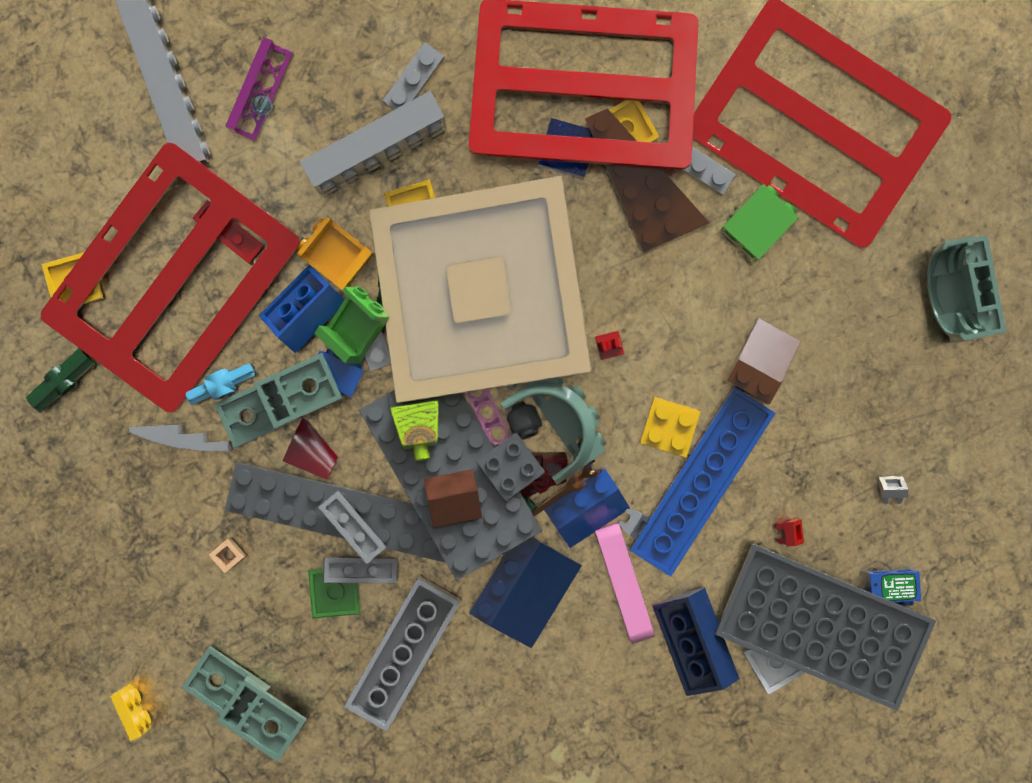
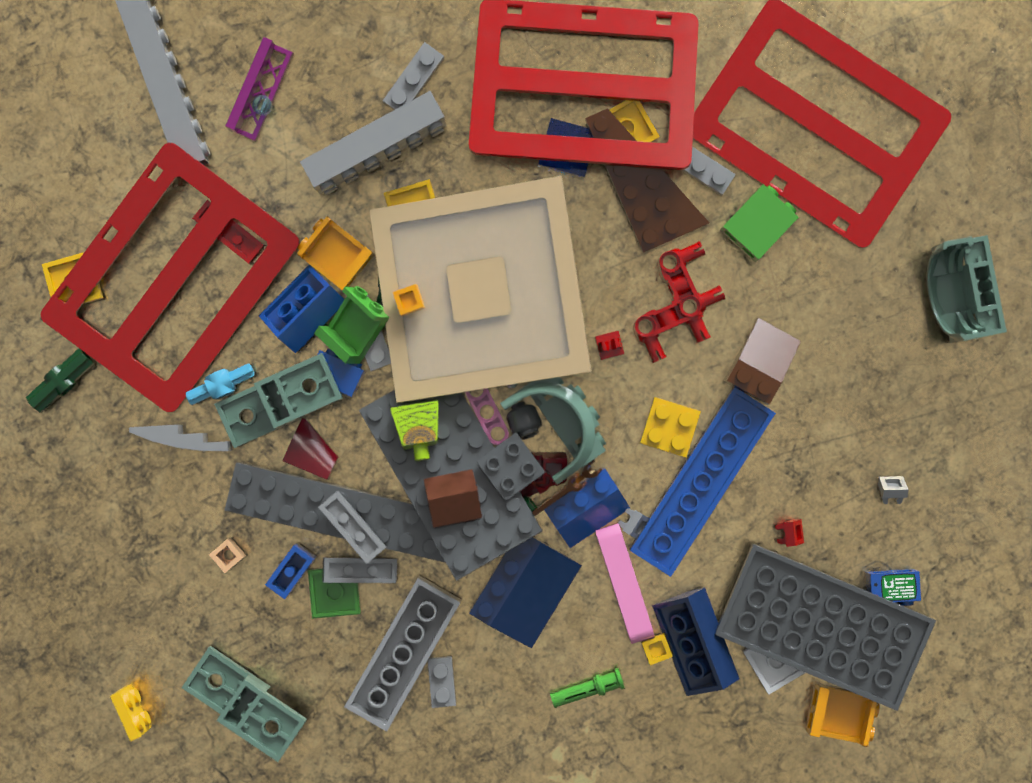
none -> blue brick [265,543,317,599]
none -> light orange plate [393,284,425,316]
none -> light grey plate [427,656,456,708]
none -> bright green pin [550,668,625,708]
none -> red pin [633,241,726,363]
none -> yellow plate [641,633,673,665]
none -> light orange panel [806,683,880,747]

